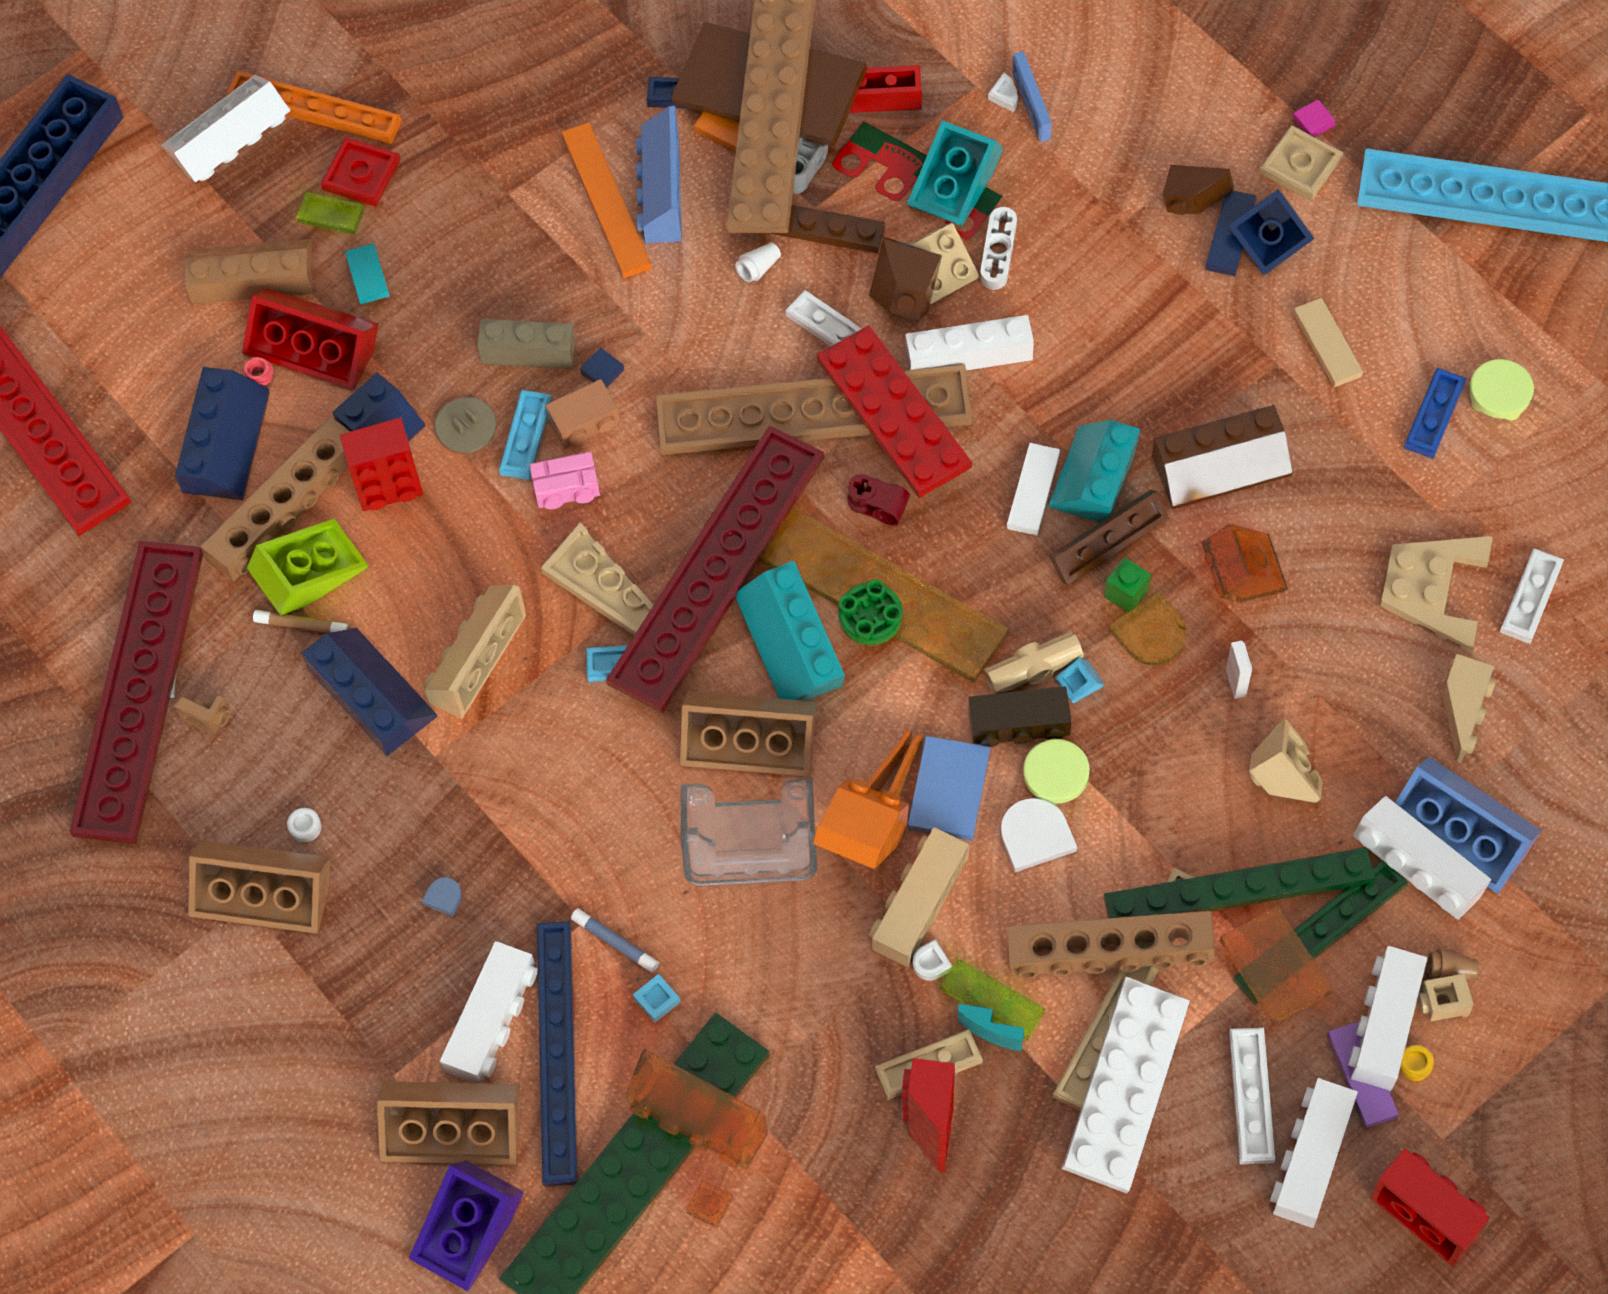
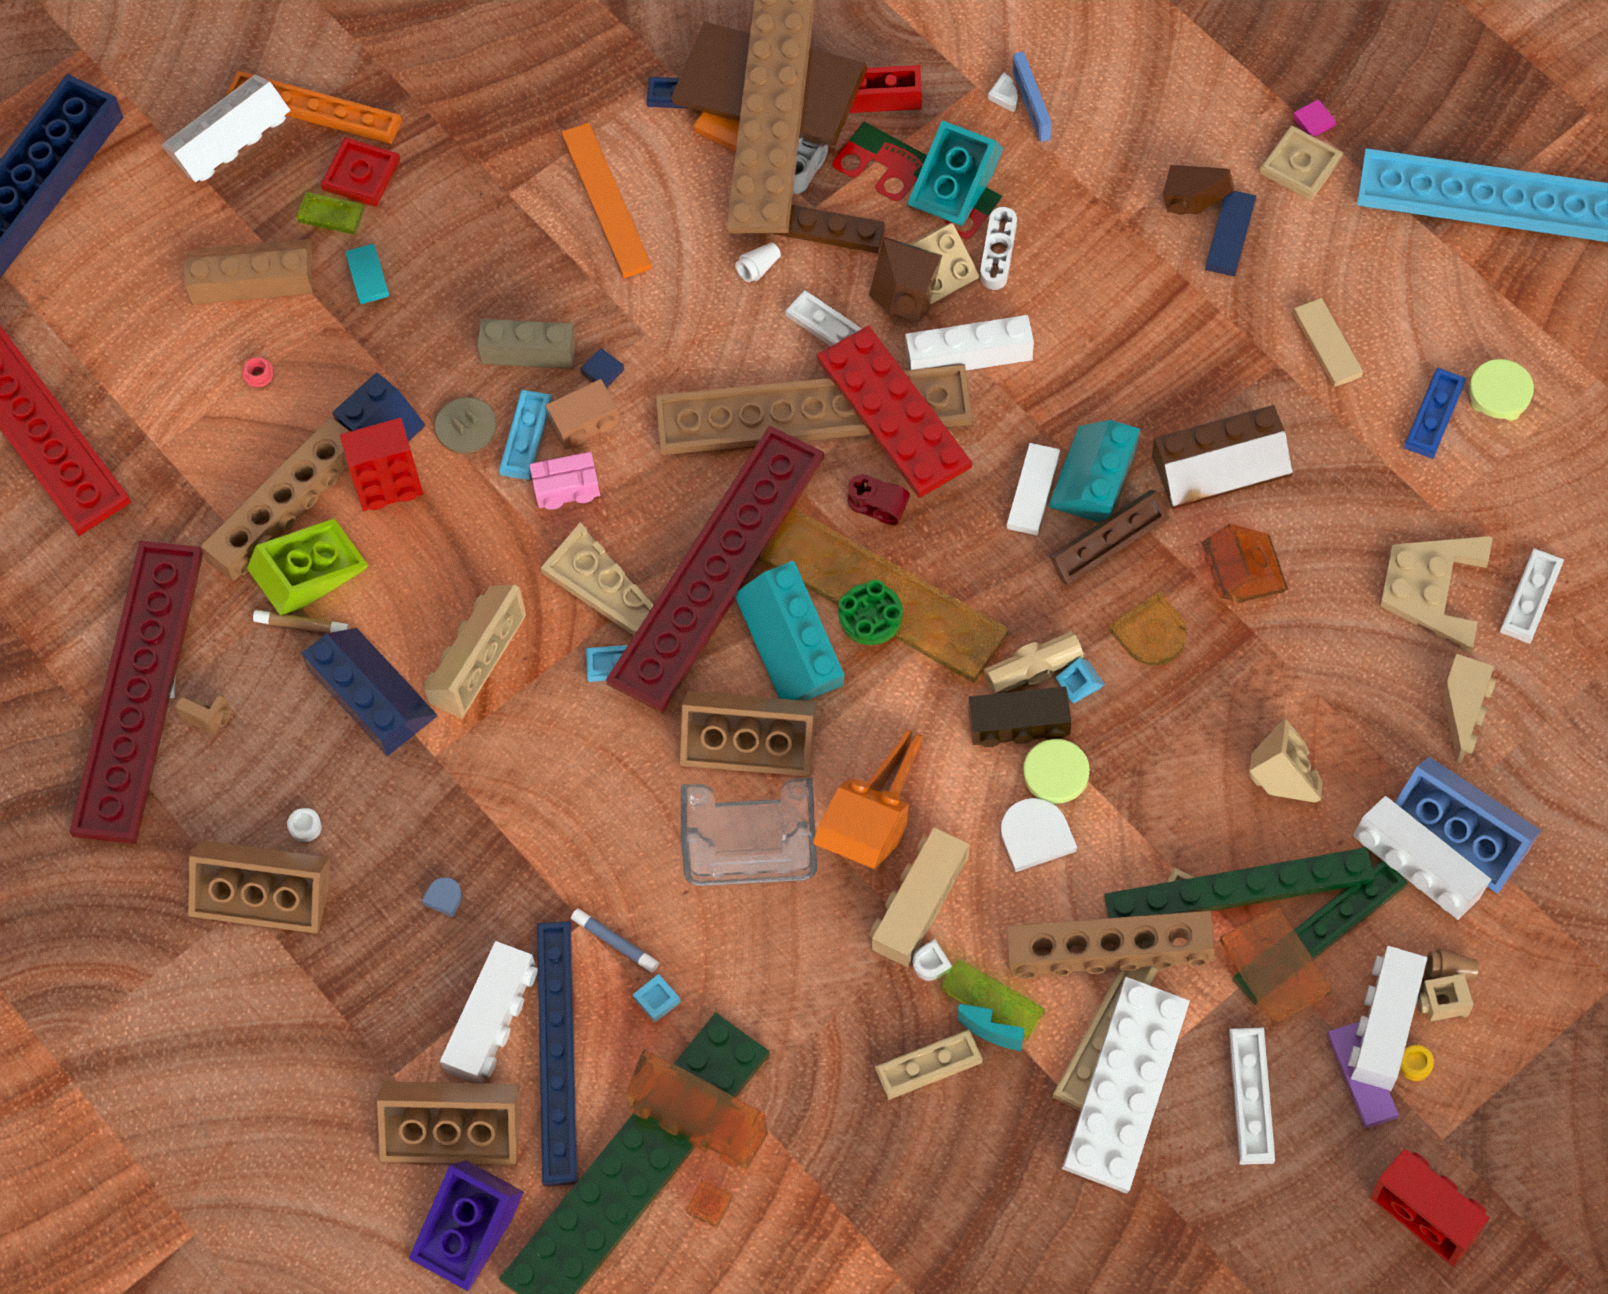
dark blue slope [175,367,270,500] -> none
red slope [242,288,379,389] -> none
medium blue slope [636,106,682,243] -> none
red slope [902,1058,955,1172] -> none
medium blue tile [908,736,991,841] -> none
green brick [1104,557,1151,614] -> none
white tile [1226,641,1252,699] -> none
dark blue slope [1228,188,1315,275] -> none
white brick [1270,1078,1358,1228] -> none

